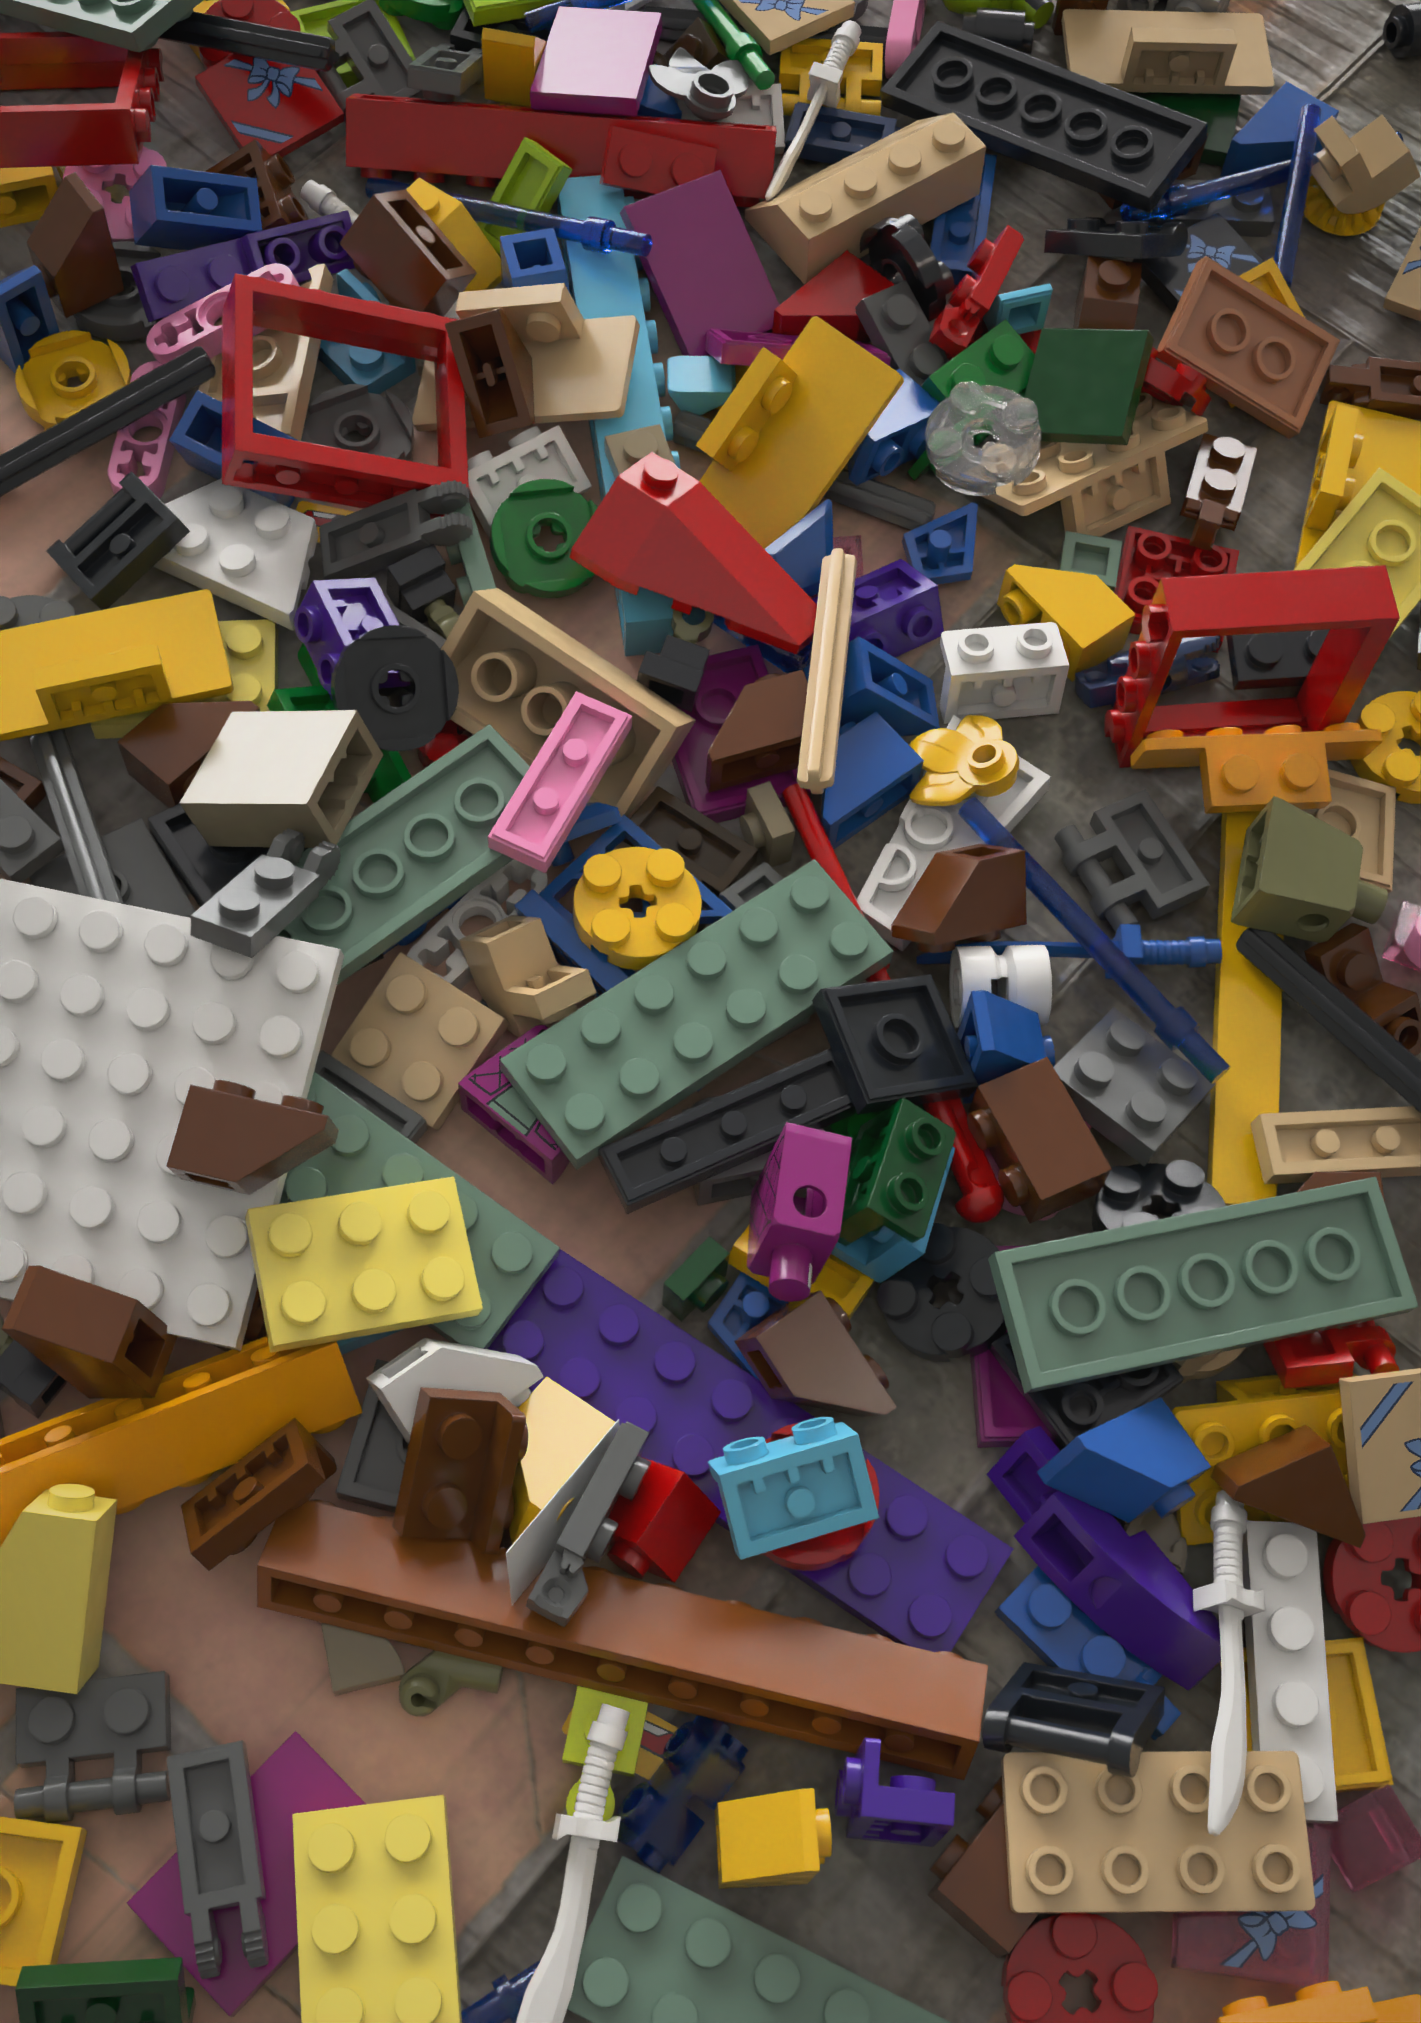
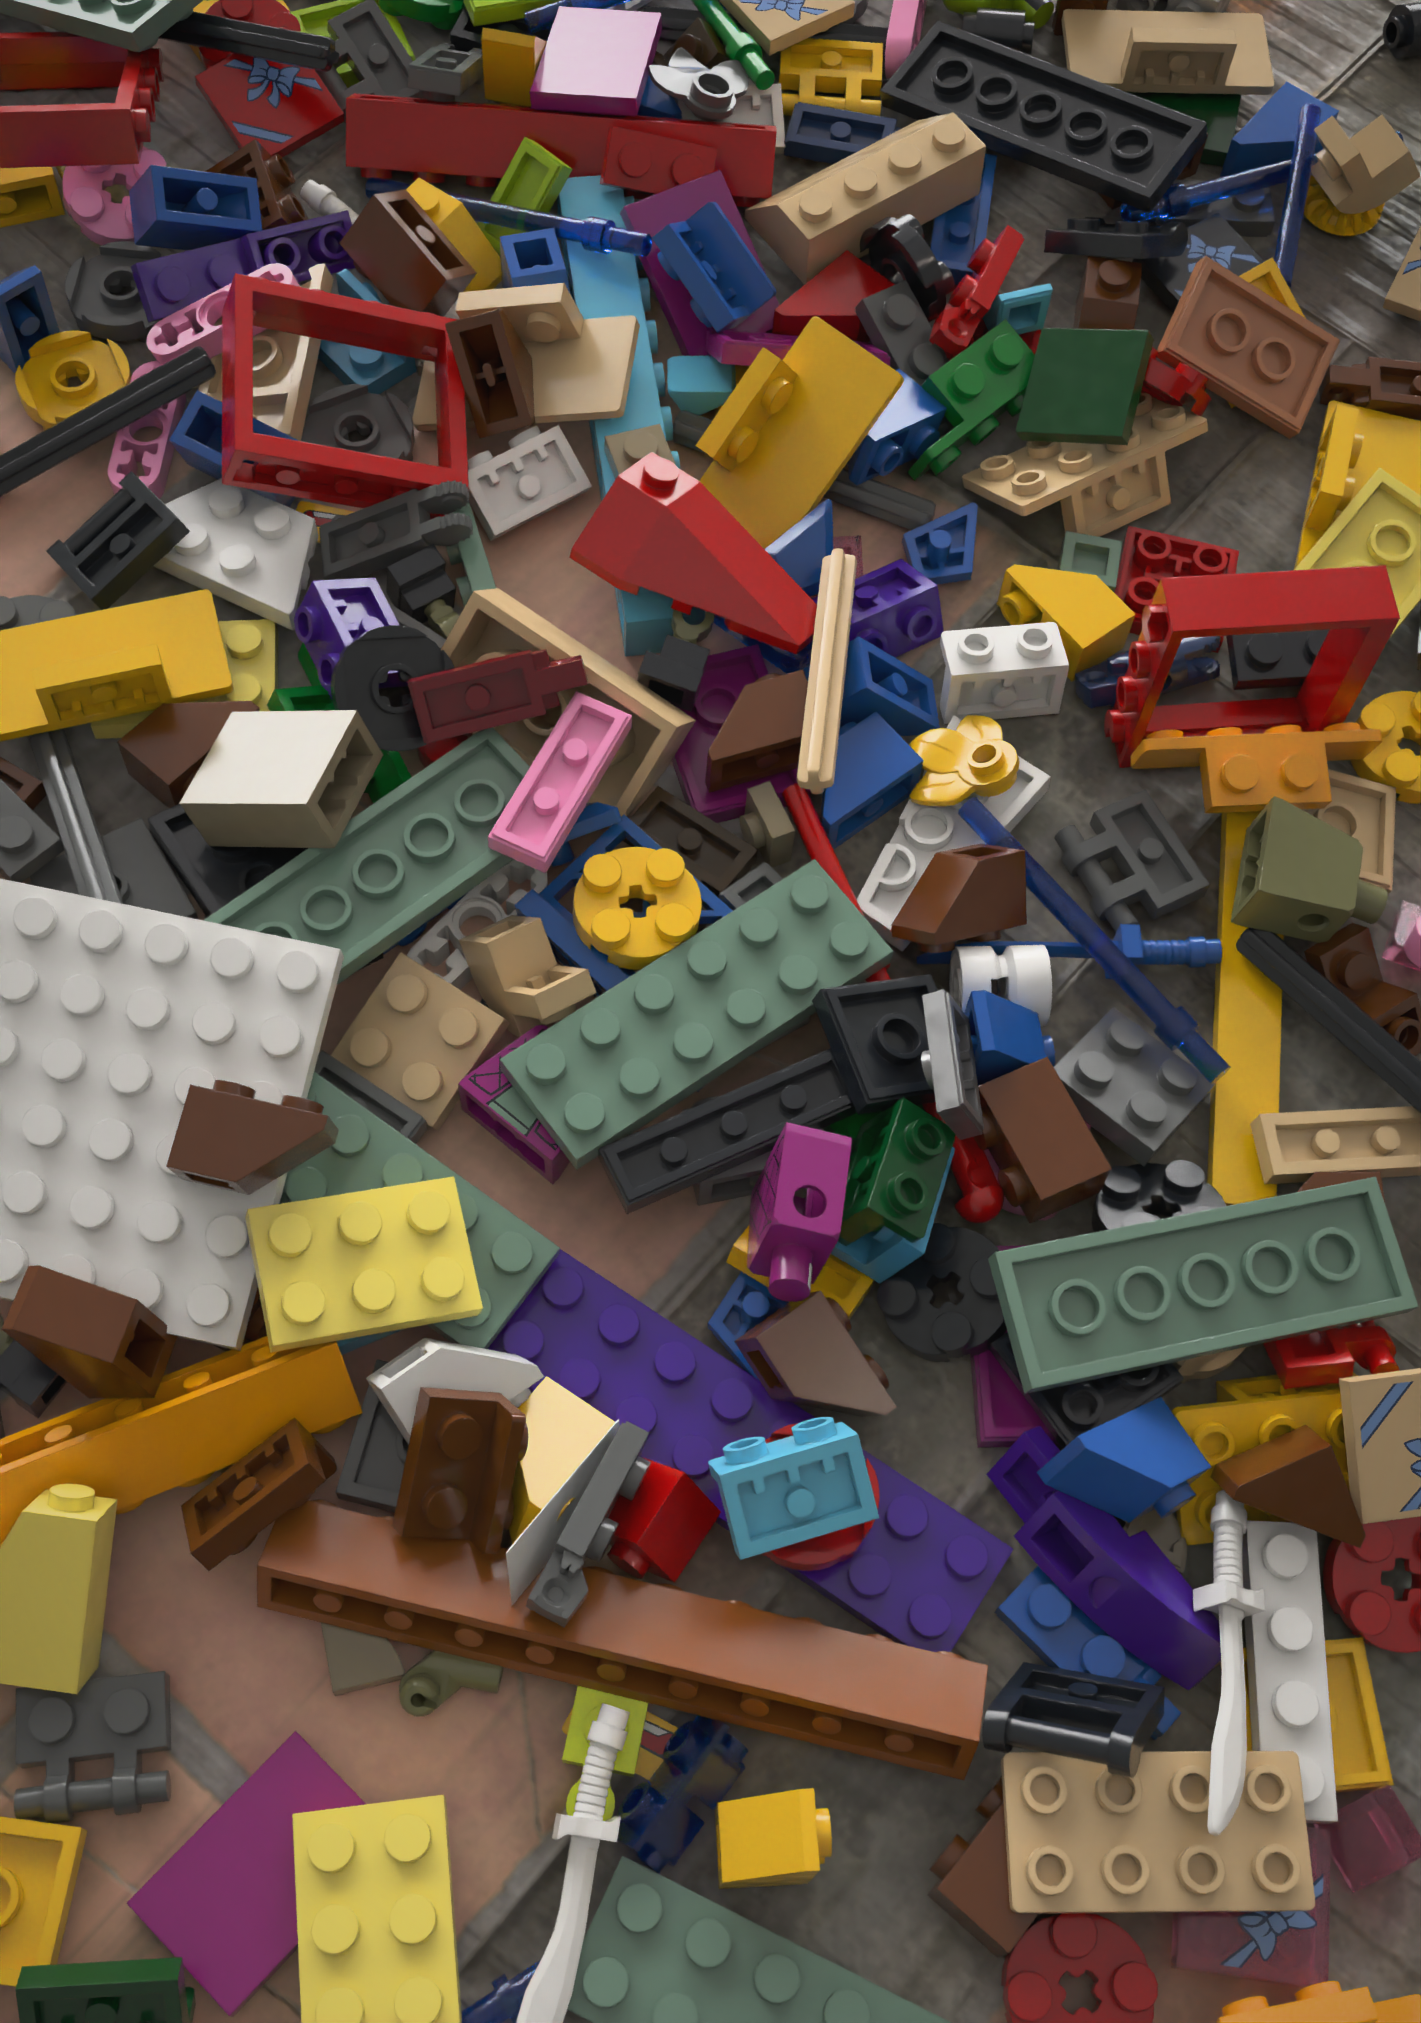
reddish brown slope [26,172,125,318] -> none
dark grey hinge [167,1740,269,1980] -> none
dark grey hinge [190,828,341,958] -> none
green plate [489,479,598,598] -> none
dark green plate [662,1236,730,1322] -> none
white sword [765,20,861,202] -> none
dark purple bracket [835,1737,955,1847] -> none
clear plate [925,381,1041,496] -> none
reddish brown hinge [1180,433,1257,551] -> none
none -> dark red hinge [408,649,588,744]
none -> blue bracket [652,202,776,333]
none -> flat silver plate [921,989,984,1140]

